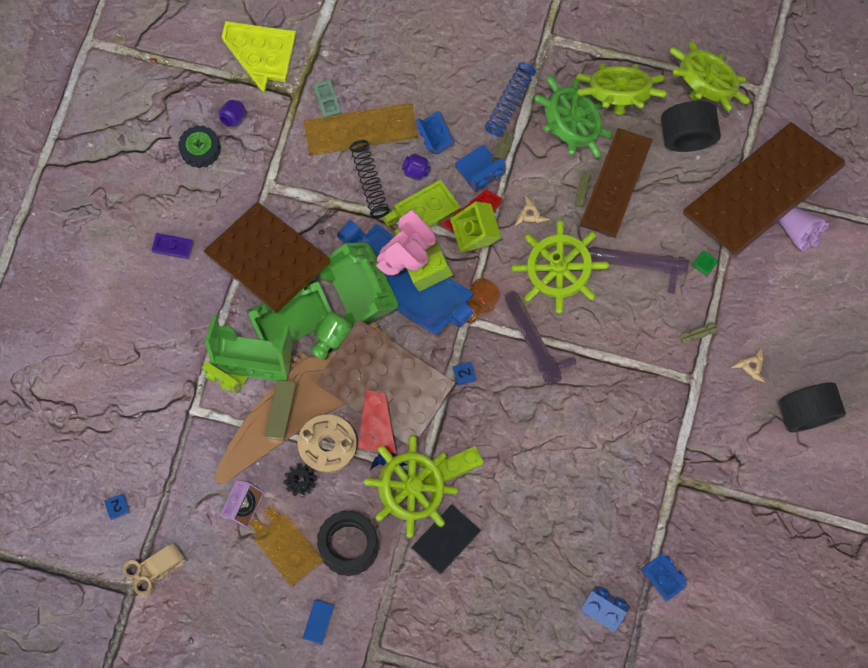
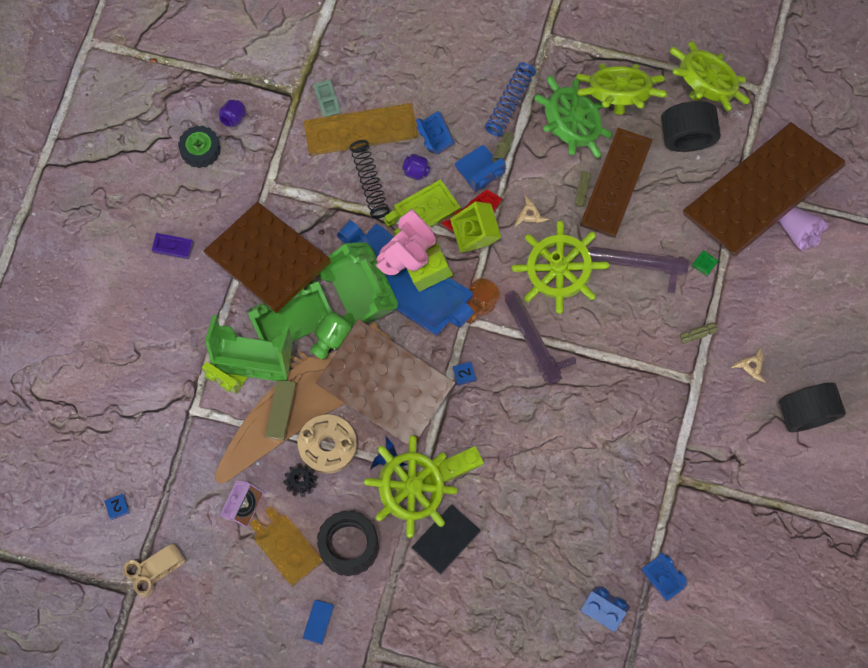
neon yellow wing [222,21,296,93] -> none
wing [358,390,397,454] -> none

